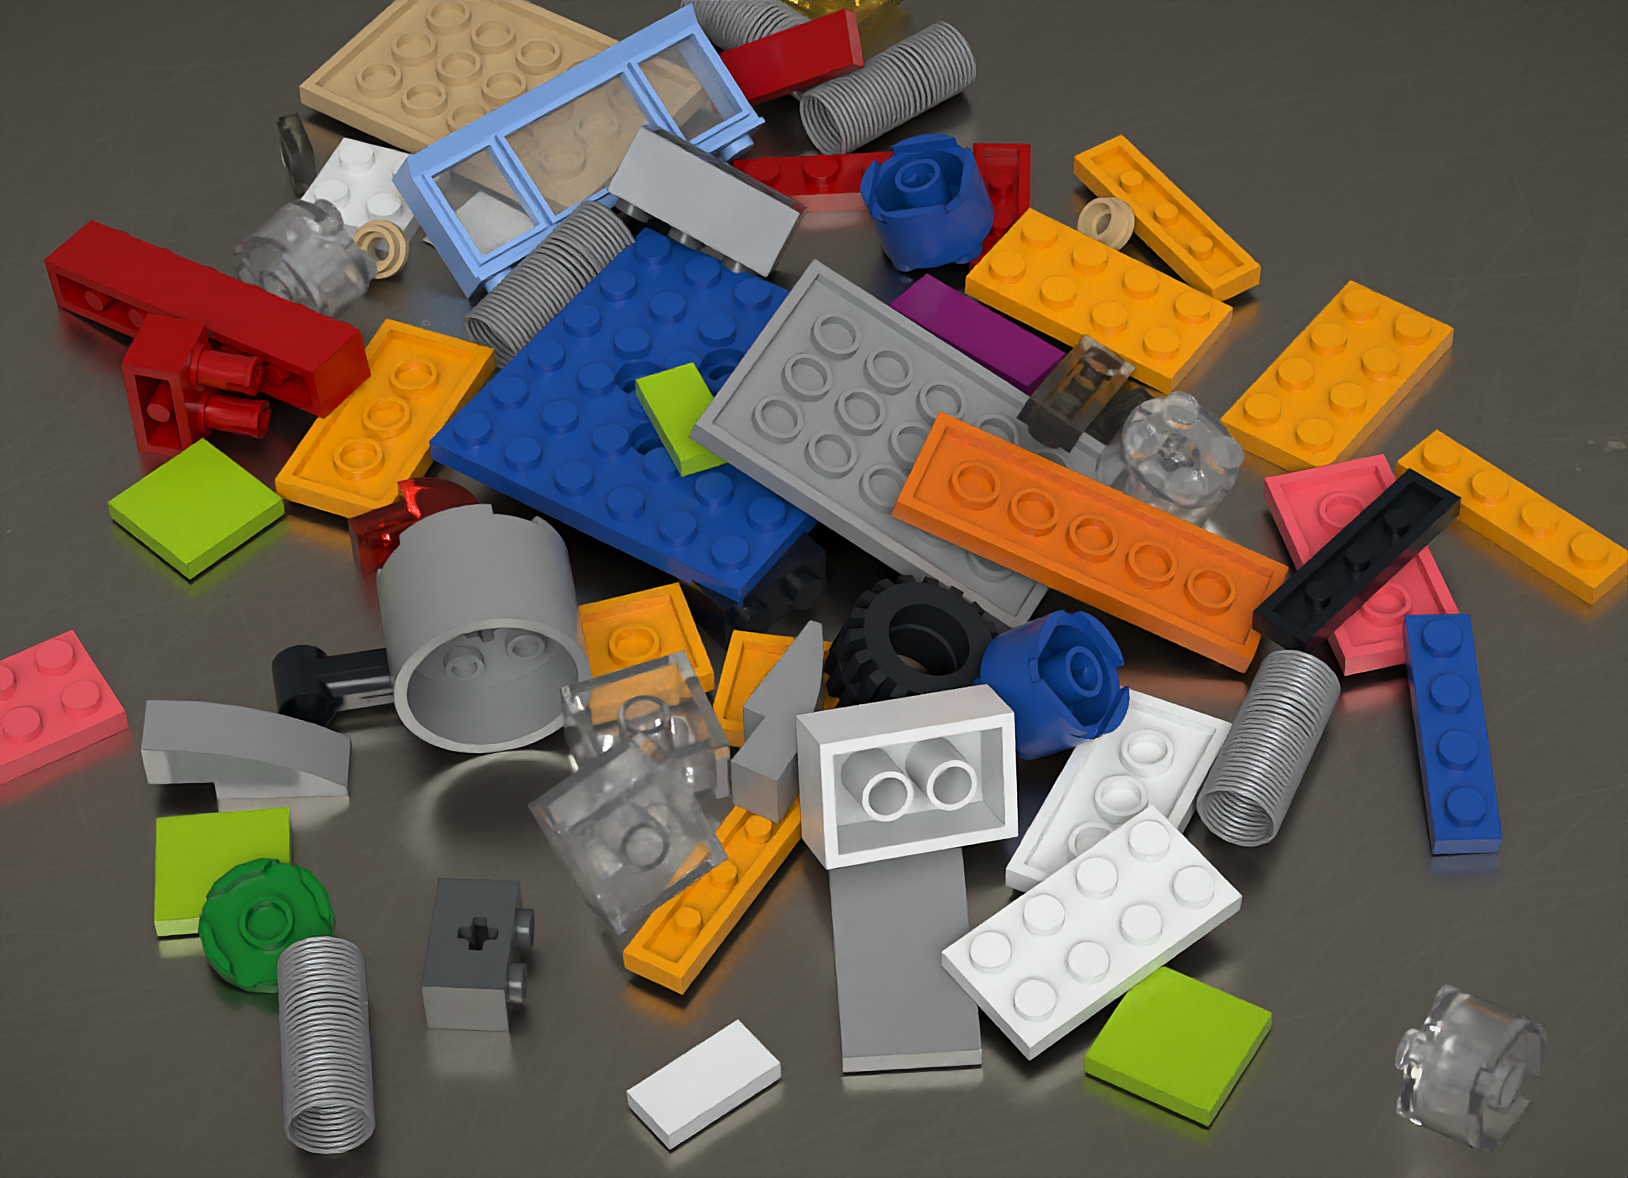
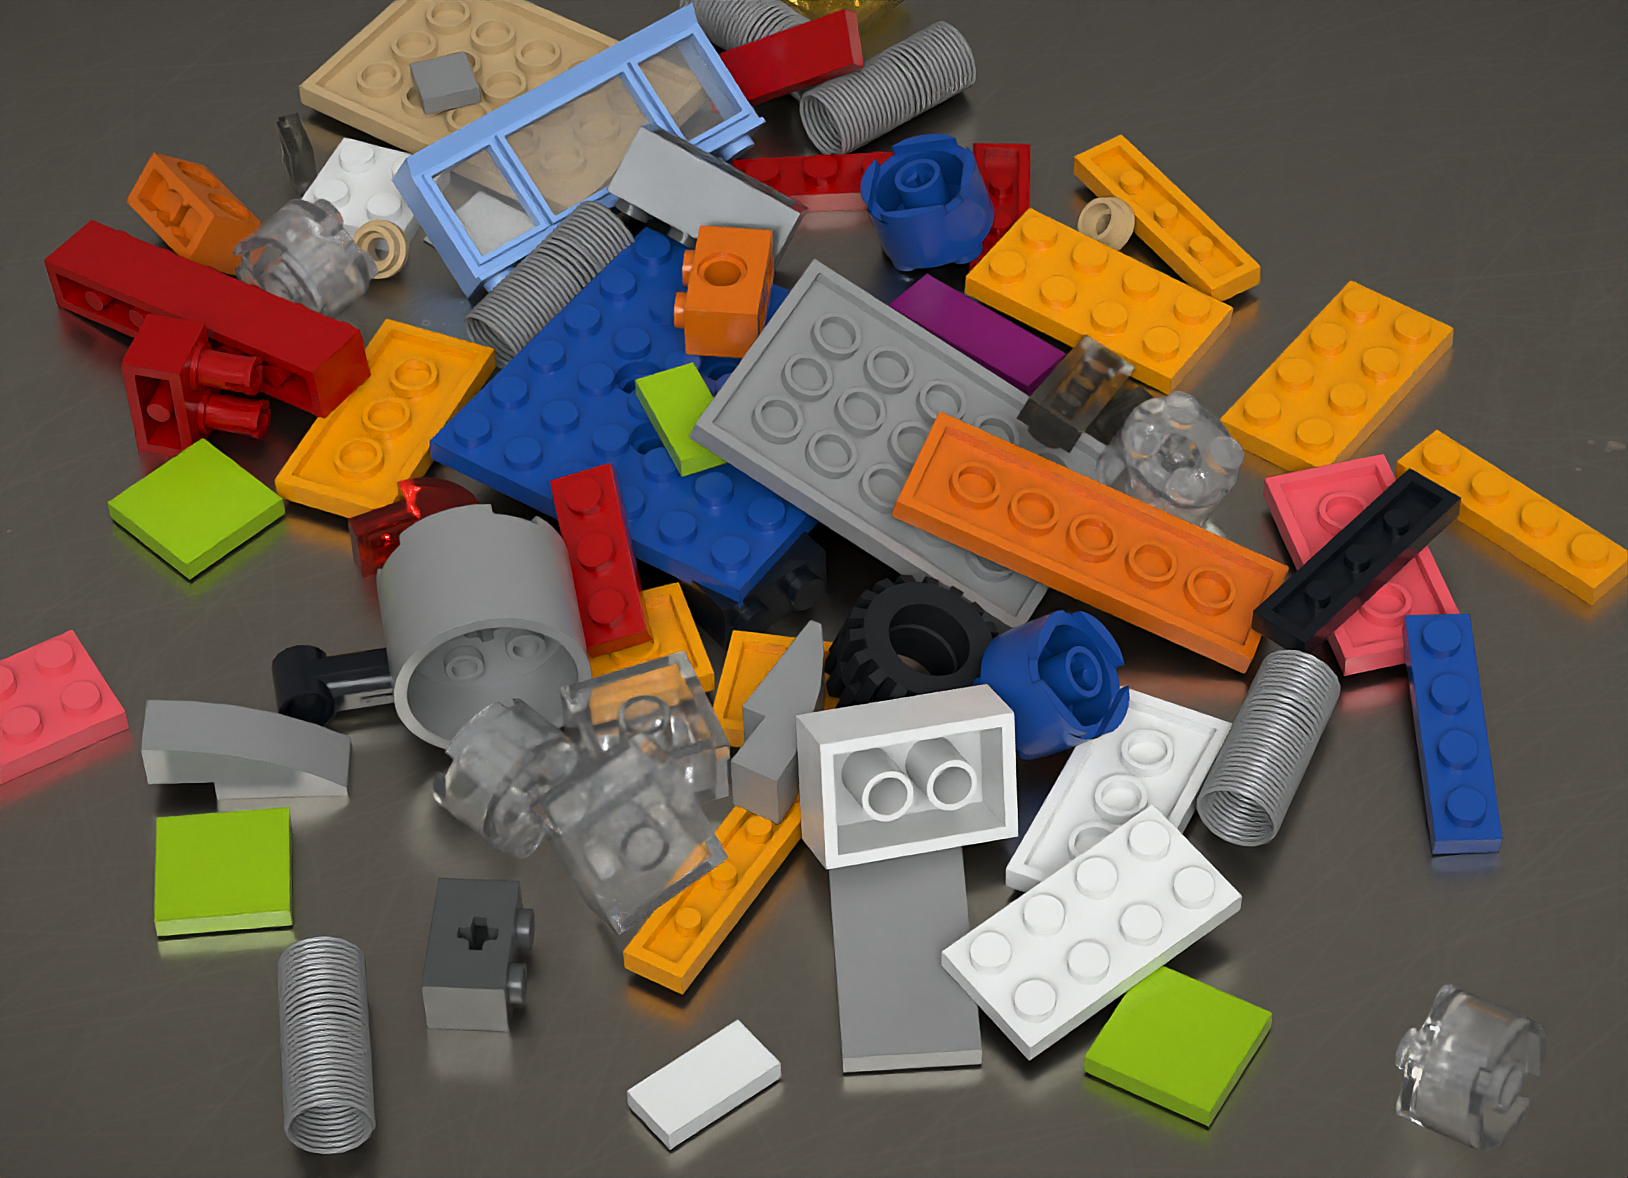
green tile [198,858,336,994] -> none
none -> orange brick [126,152,266,276]
none -> light grey tile [409,52,481,115]
none -> clear brick [433,698,589,859]
none -> red plate [550,463,653,658]
none -> orange brick [674,225,774,358]

